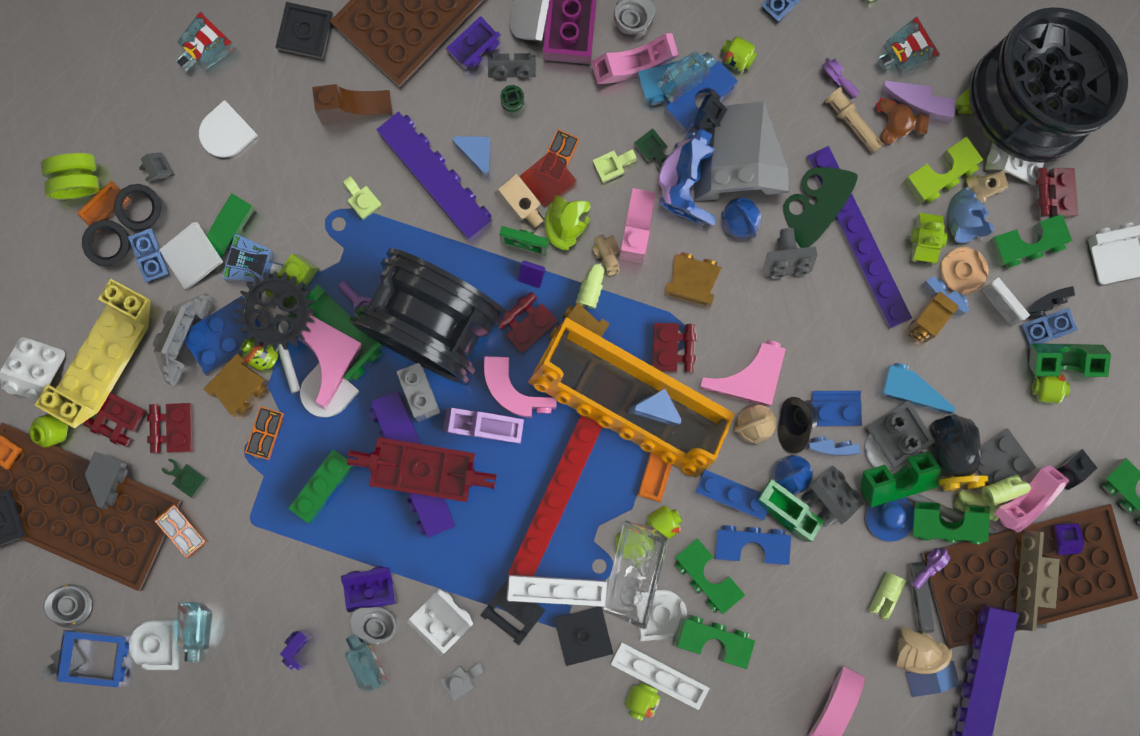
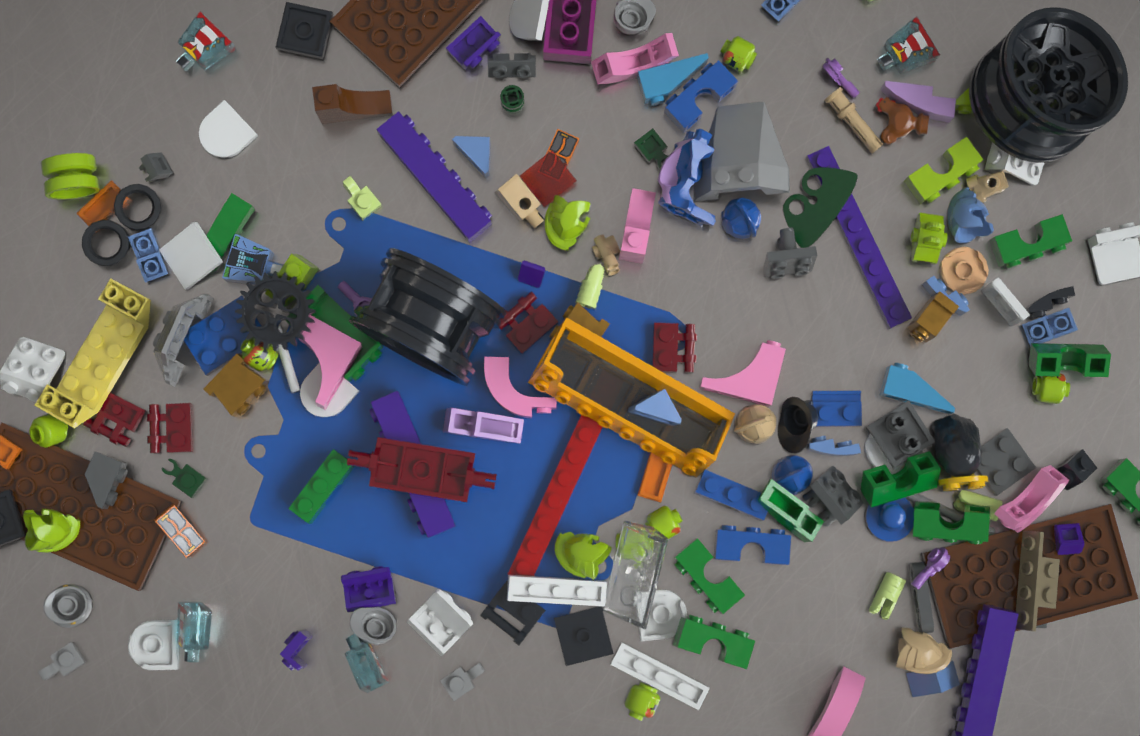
blue window [56,629,129,687] -> none
tile [245,406,284,460] -> none
light grey panel [397,363,441,422] -> none
green plate [499,226,549,255] -> none
yellowish green plate [593,150,637,183] -> none
clear light blue torso [657,51,715,103] -> none
pearl gold hips [664,252,722,307] -> none
black slope [694,94,728,129] -> none
yellowish green hinge [982,475,1032,508] -> none
dark red plate [1035,167,1078,217] -> none
none -> lime helmet [23,509,80,553]
none -> lime helmet [555,532,612,580]

